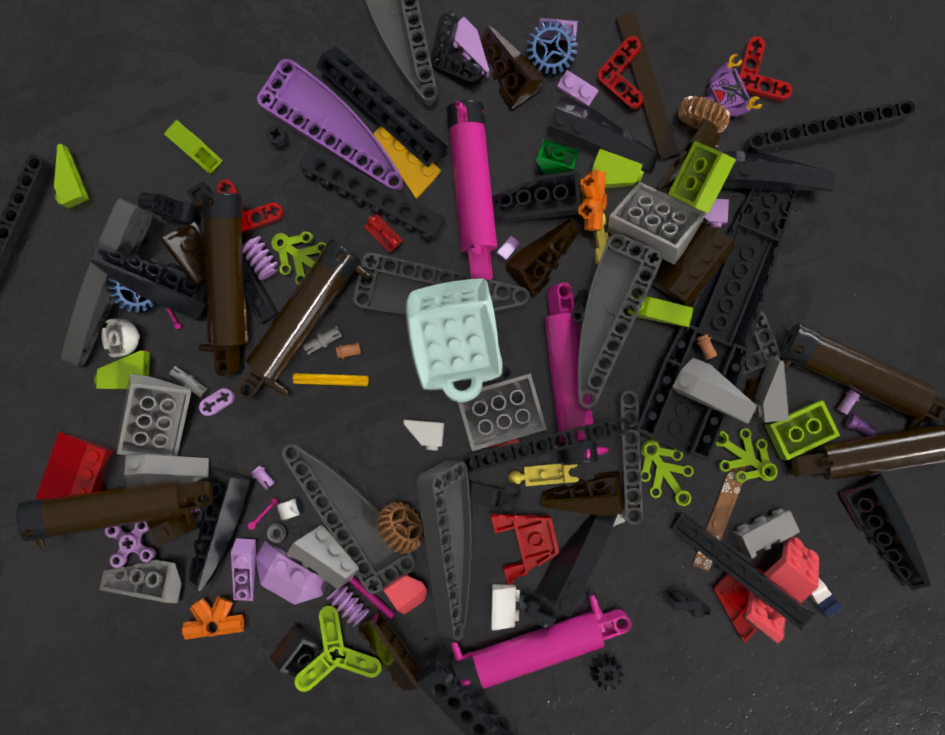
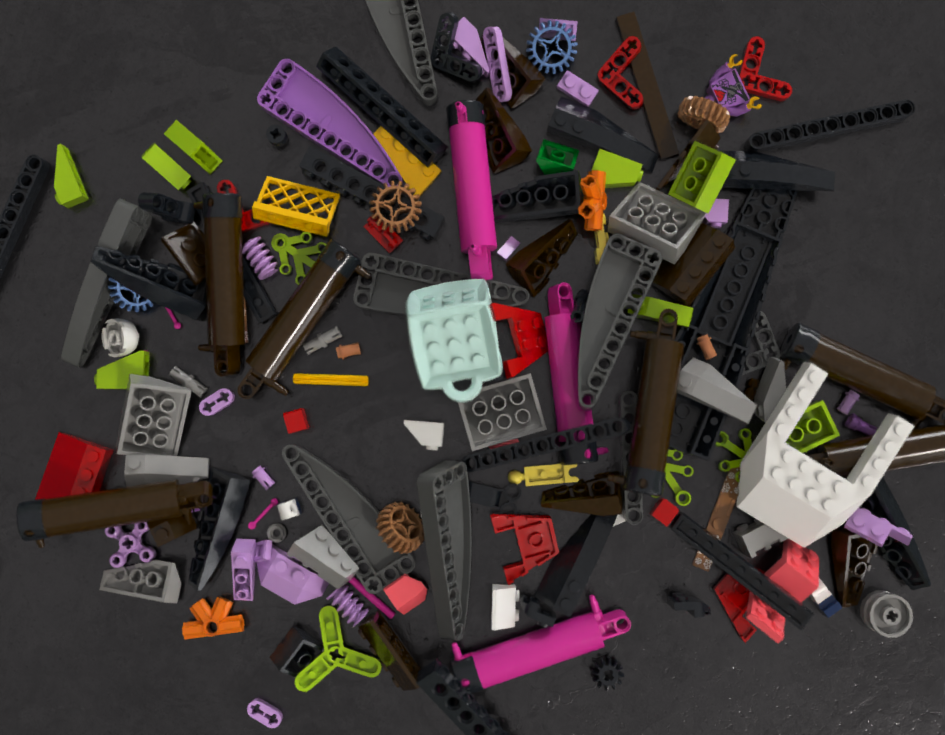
none -> lime slope [141,143,191,190]
none -> lavender beam [247,698,283,728]
none -> yellow fence [252,176,340,237]
none -> lavender tile [254,540,272,563]
none -> red piece [283,408,310,434]
none -> medium nougat gear [370,181,422,233]
none -> dark brown wedge [475,88,532,173]
none -> lavender beam [483,26,512,102]
none -> red wing [489,303,548,379]
none -> dark brown piece [607,309,684,496]
none -> red piece [649,498,679,527]
none -> white wedge [736,362,914,548]
none -> dark brown wedge [831,525,878,608]
none -> lavender bracket [844,508,913,547]
none -> light grey wheel [860,590,913,638]

